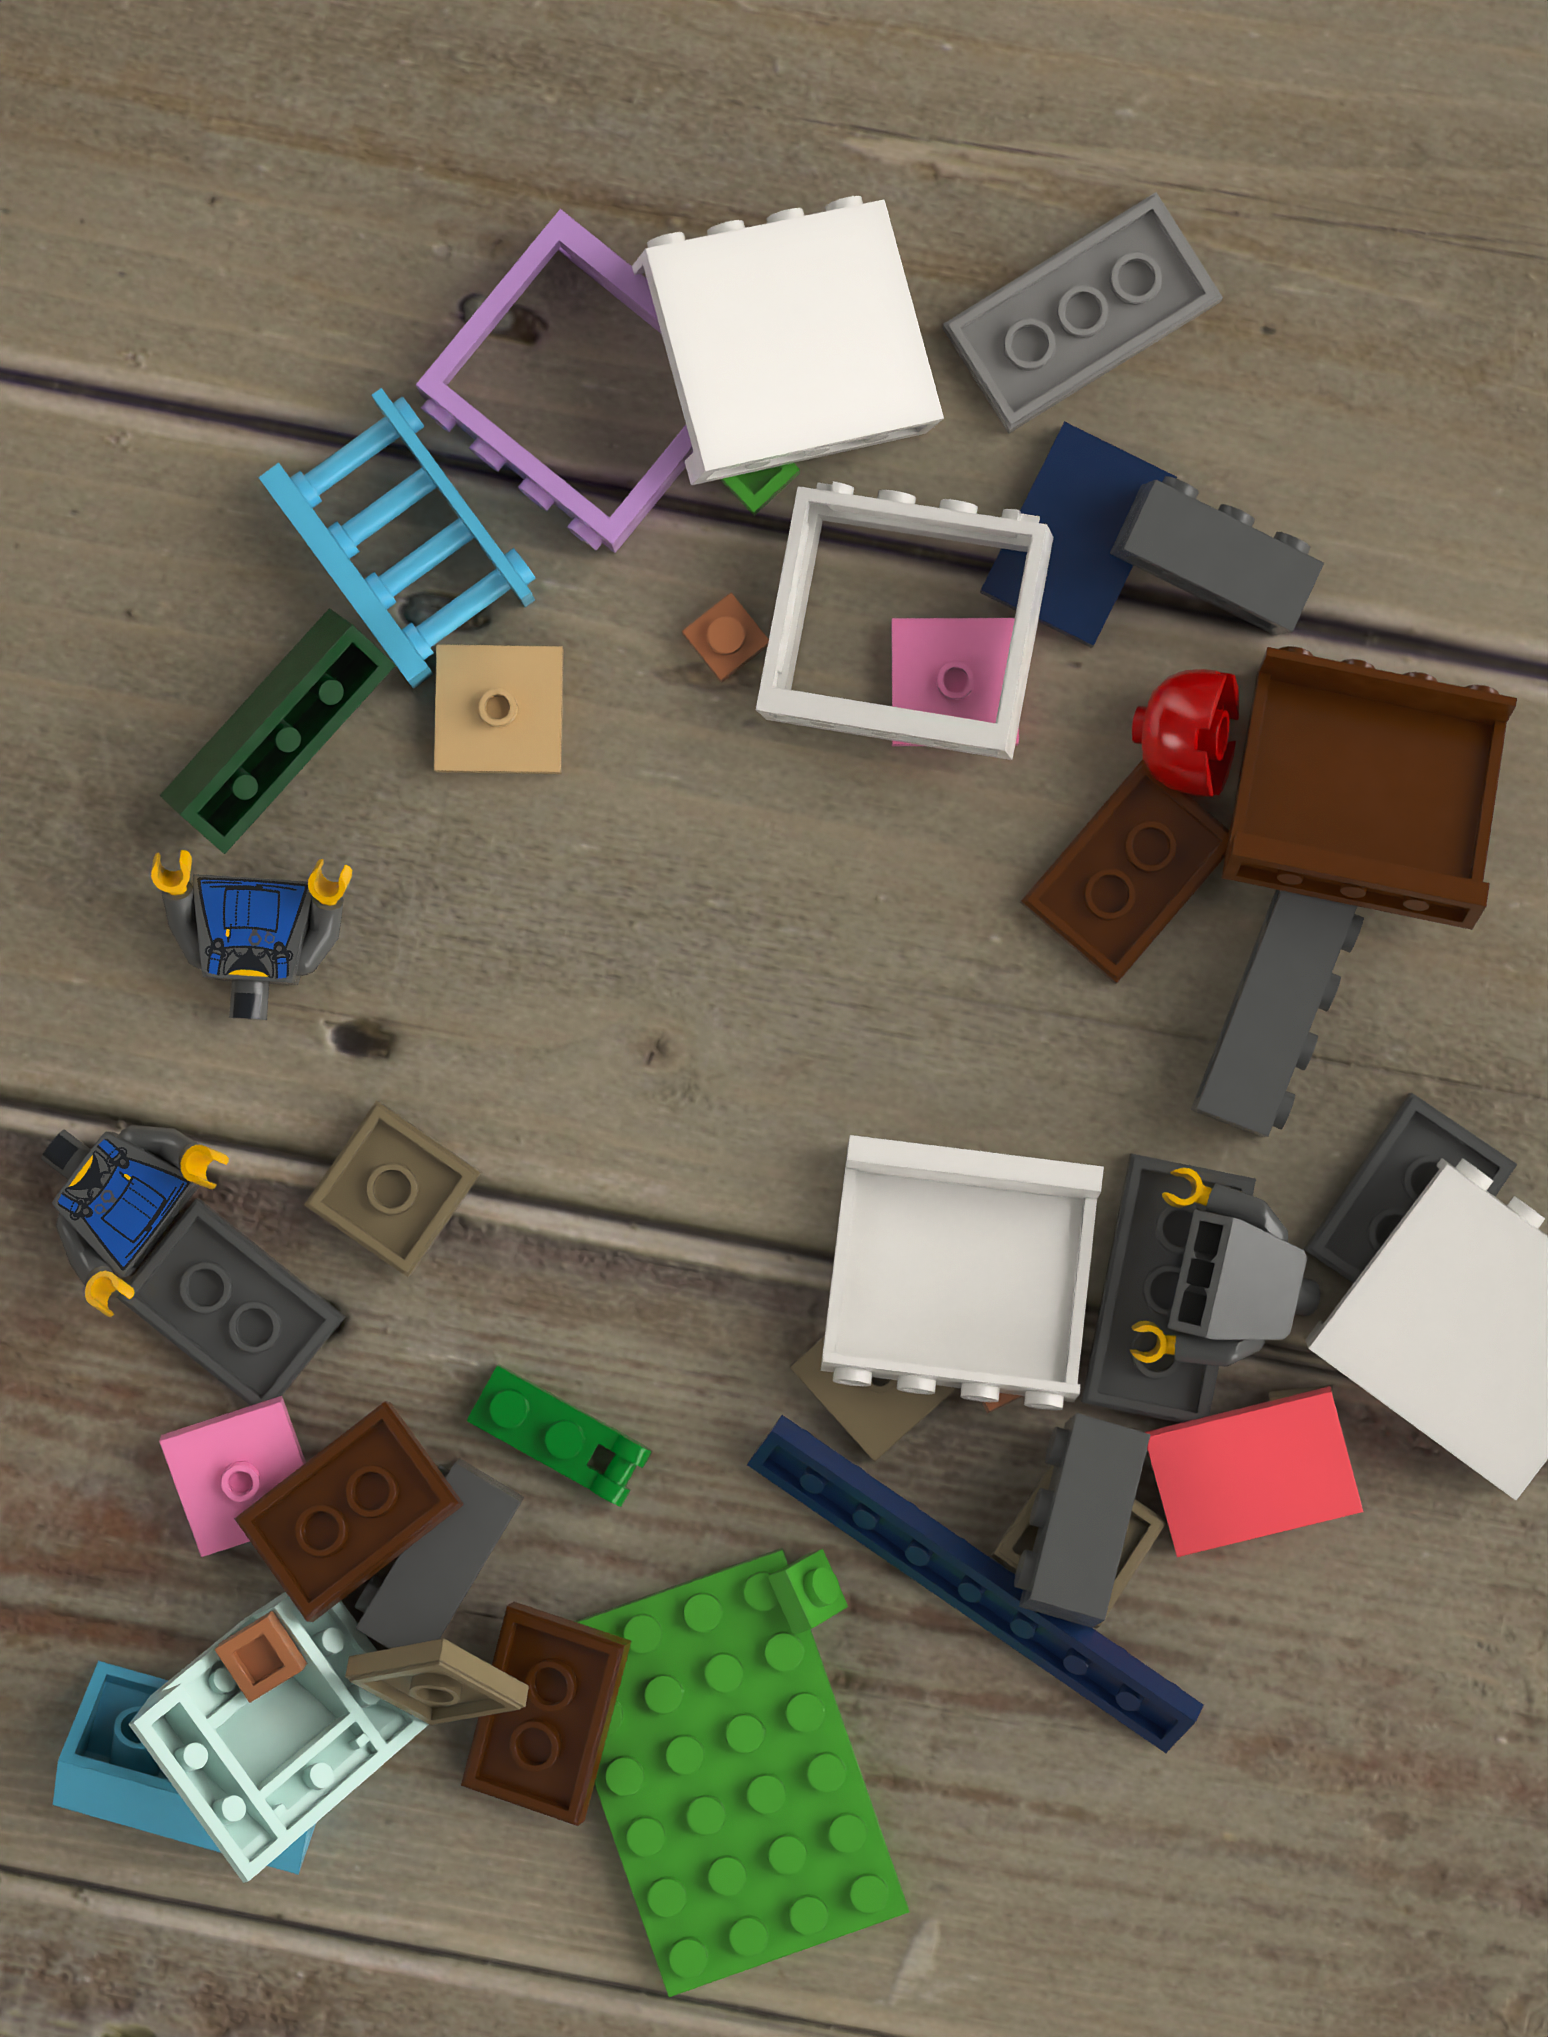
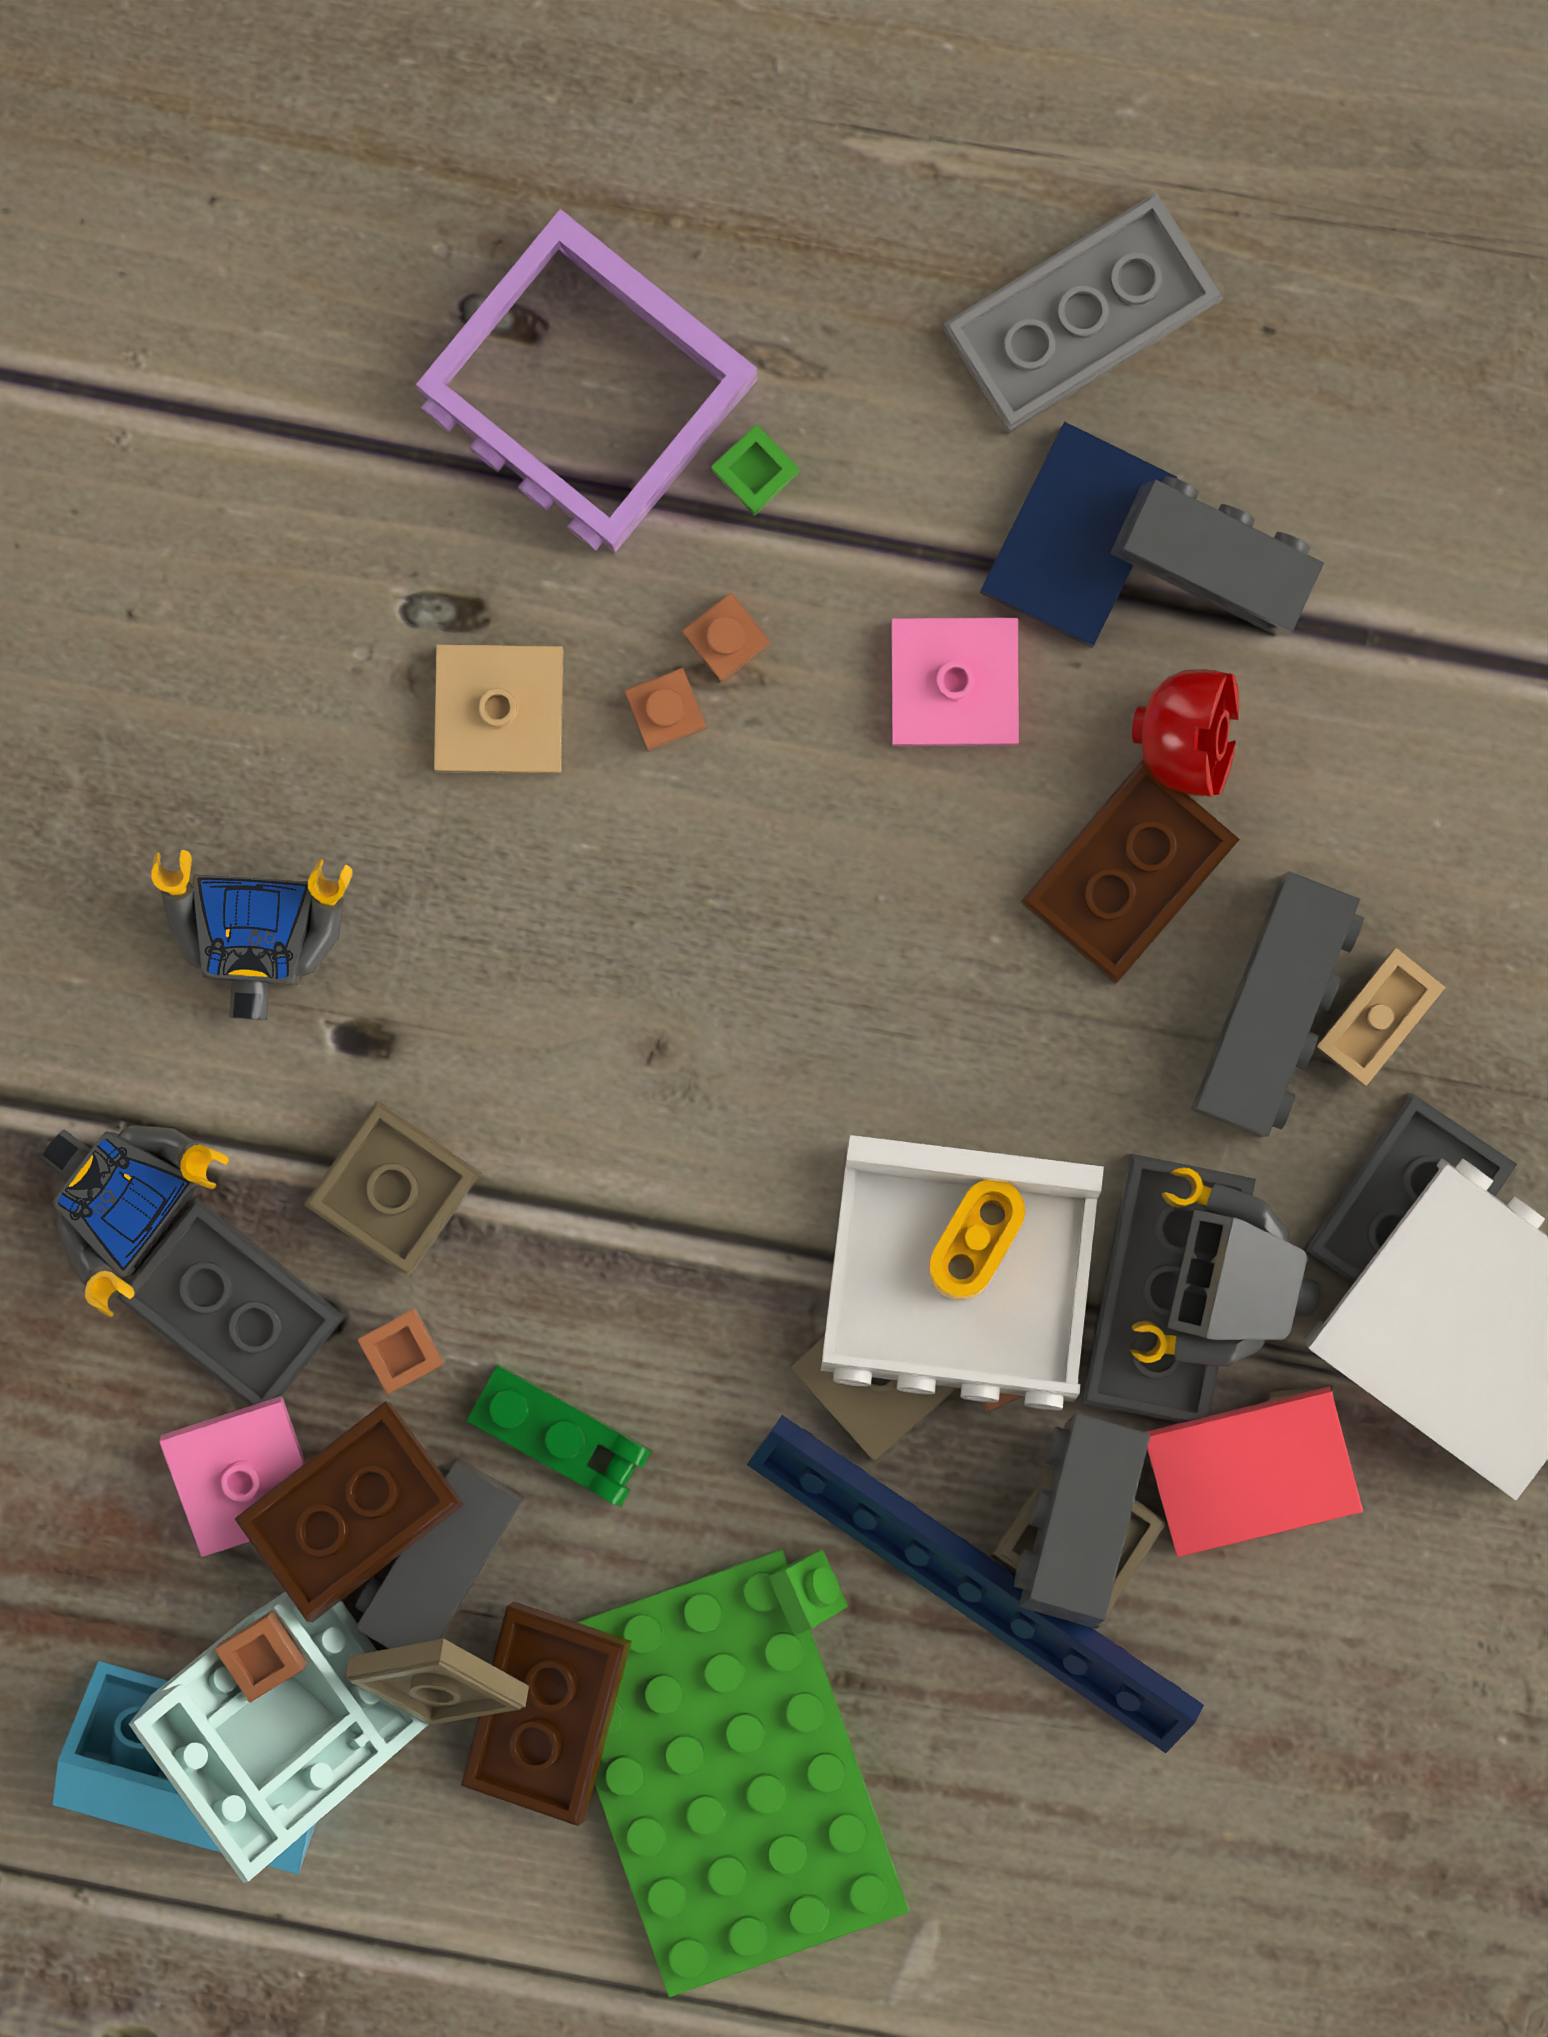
dark green brick [159,608,396,854] -> none
medium azure fence [258,388,536,689] -> none
white panel [632,196,944,485] -> none
white window [756,481,1054,760] -> none
reddish brown panel [1221,646,1517,930] -> none
none -> nougat plate [357,1308,445,1395]
none -> nougat plate [625,668,707,752]
none -> yellow plate [929,1180,1025,1300]
none -> tan plate [1315,948,1446,1087]

